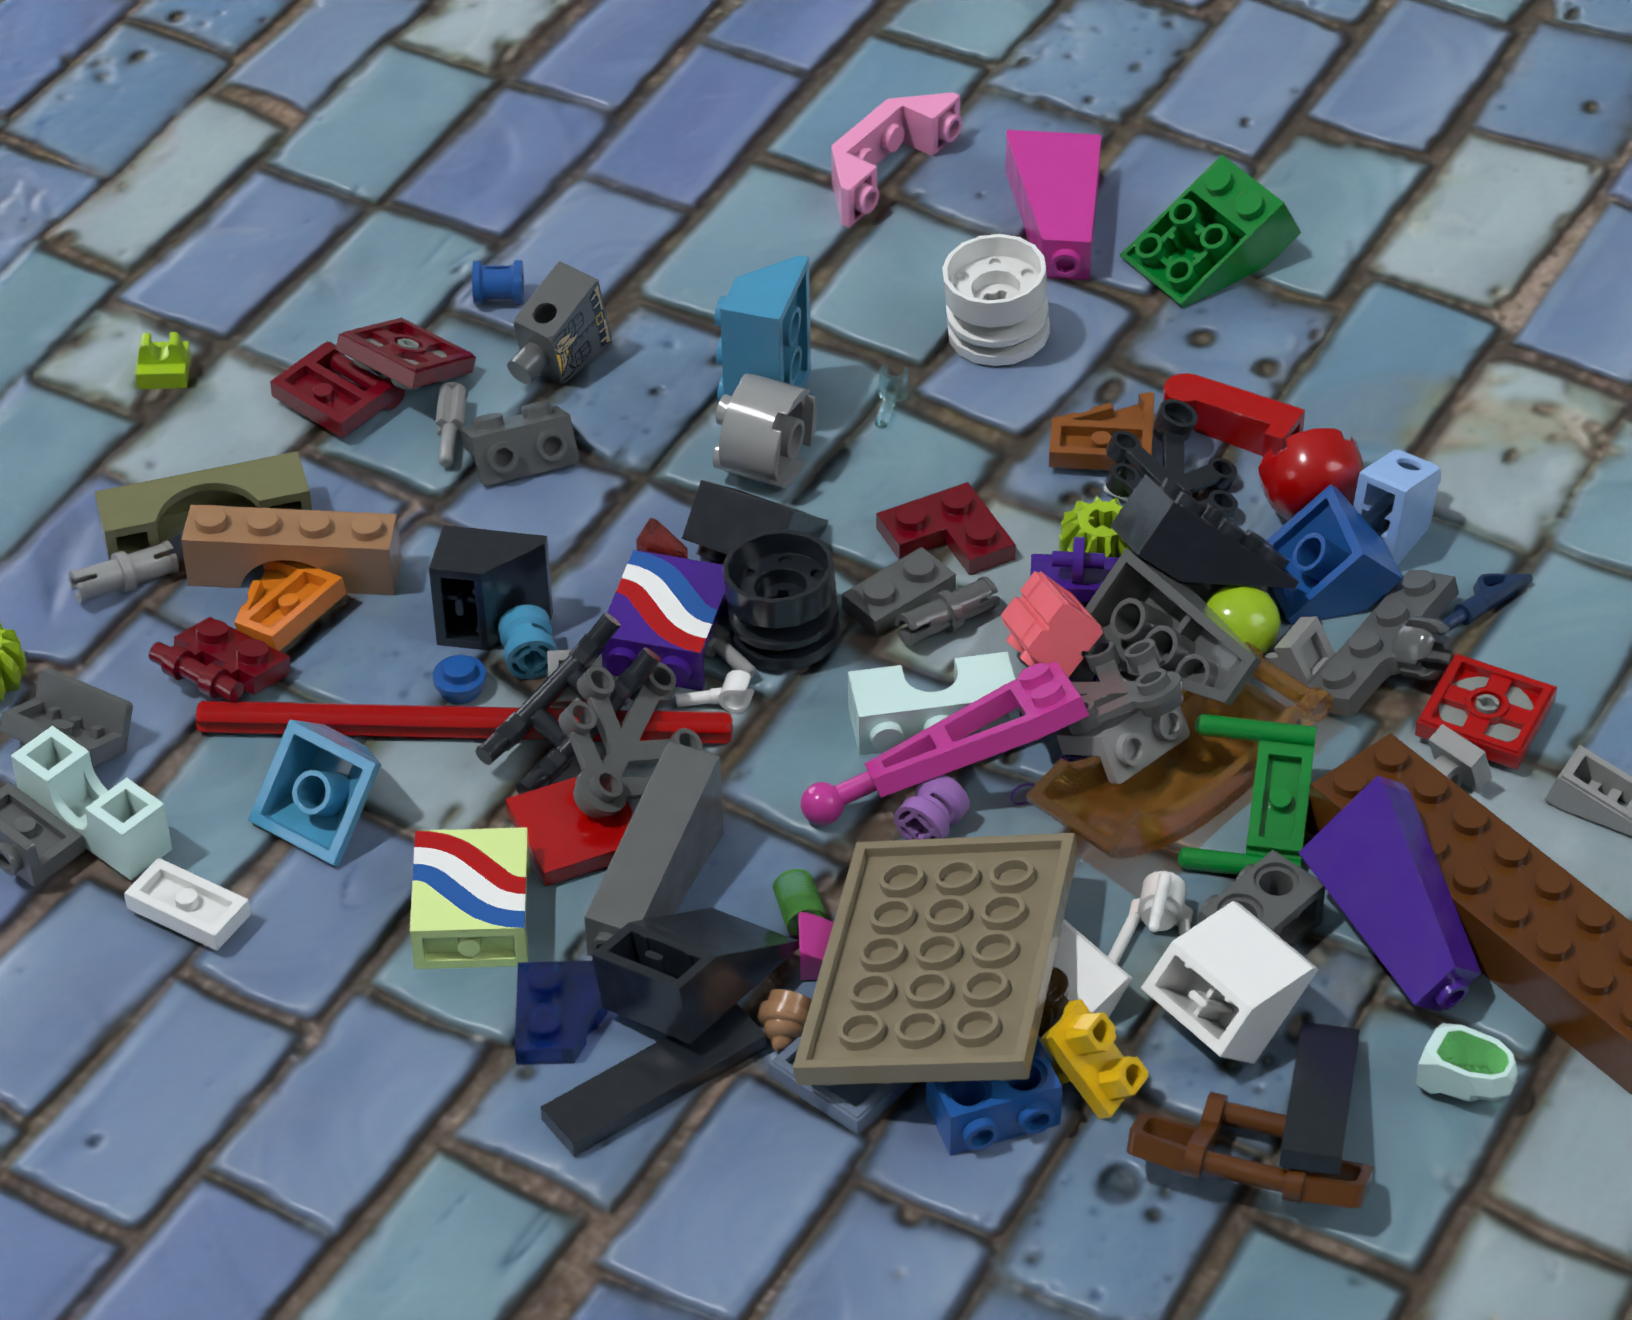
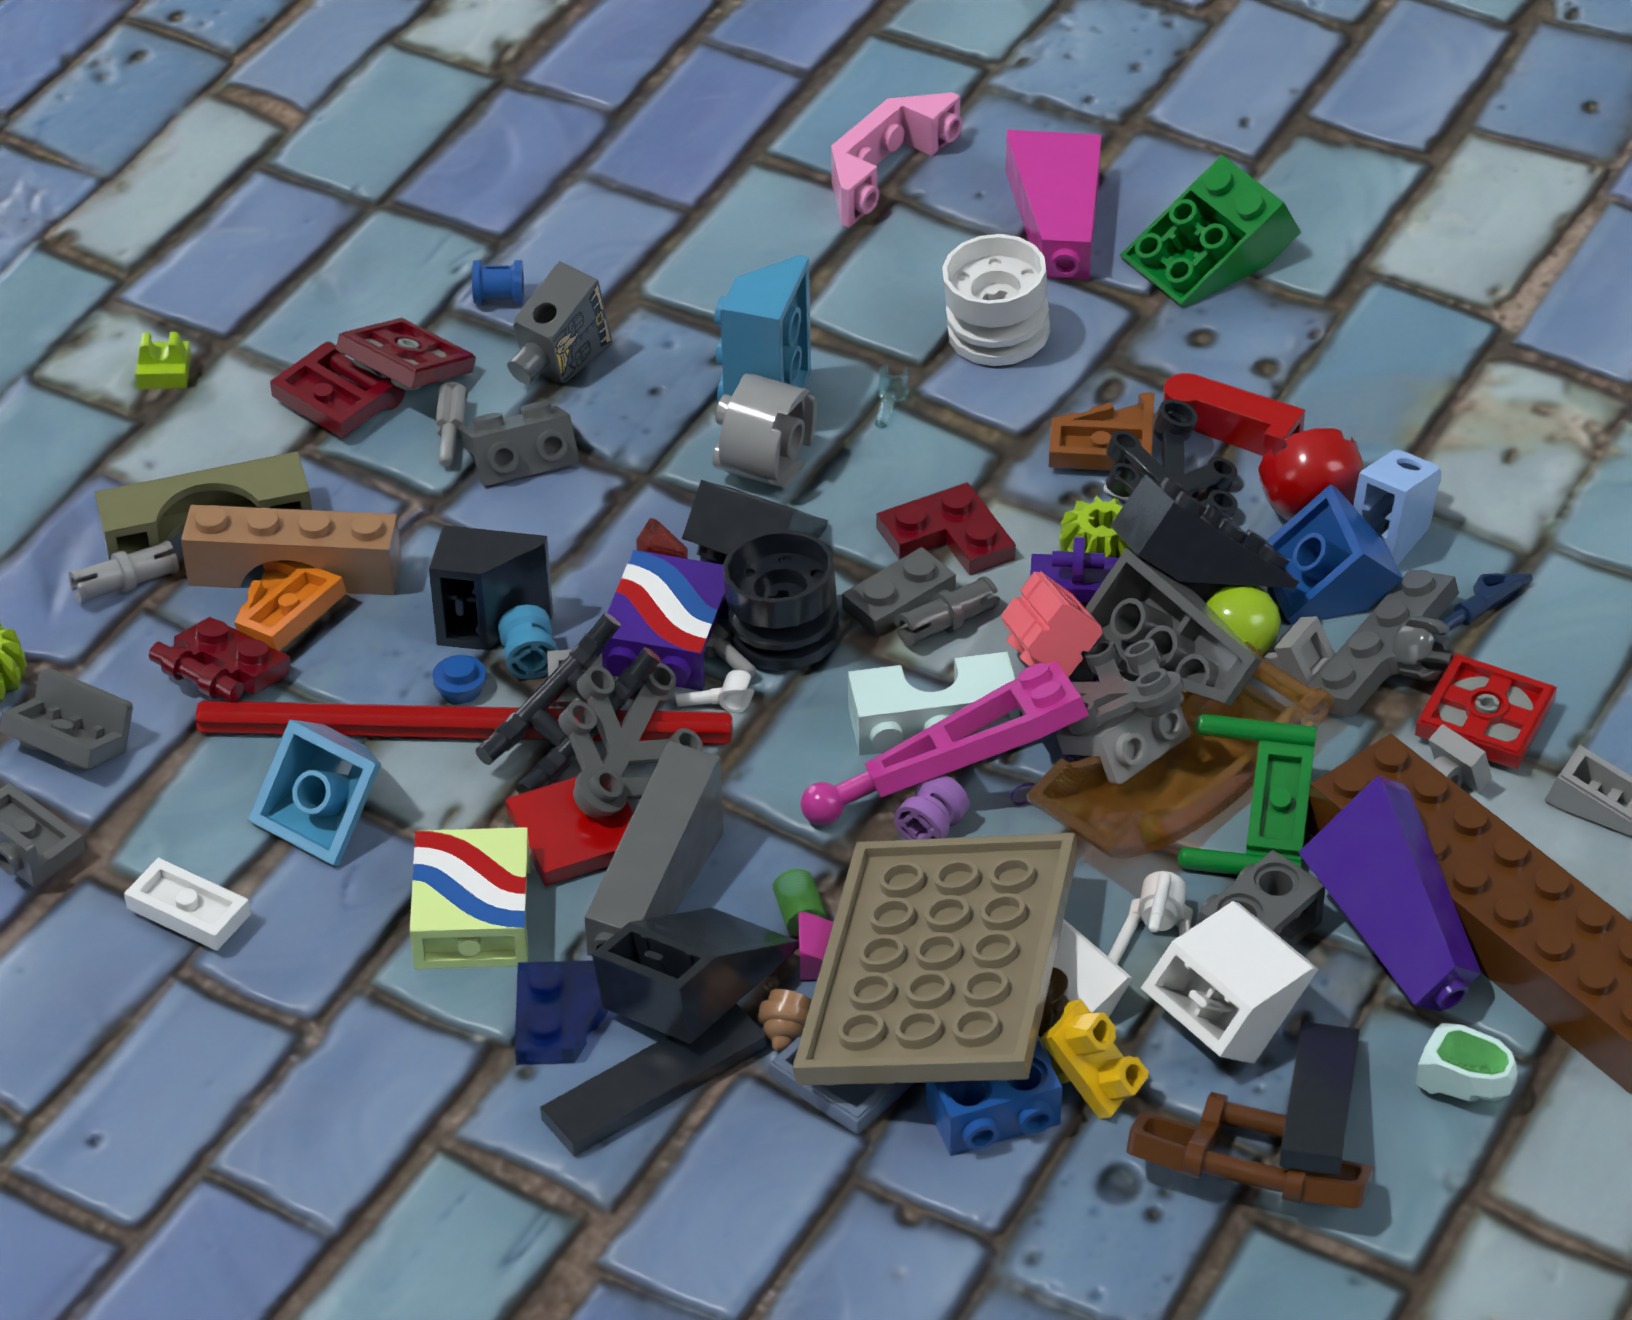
light aqua arch [11,726,172,880] -> none

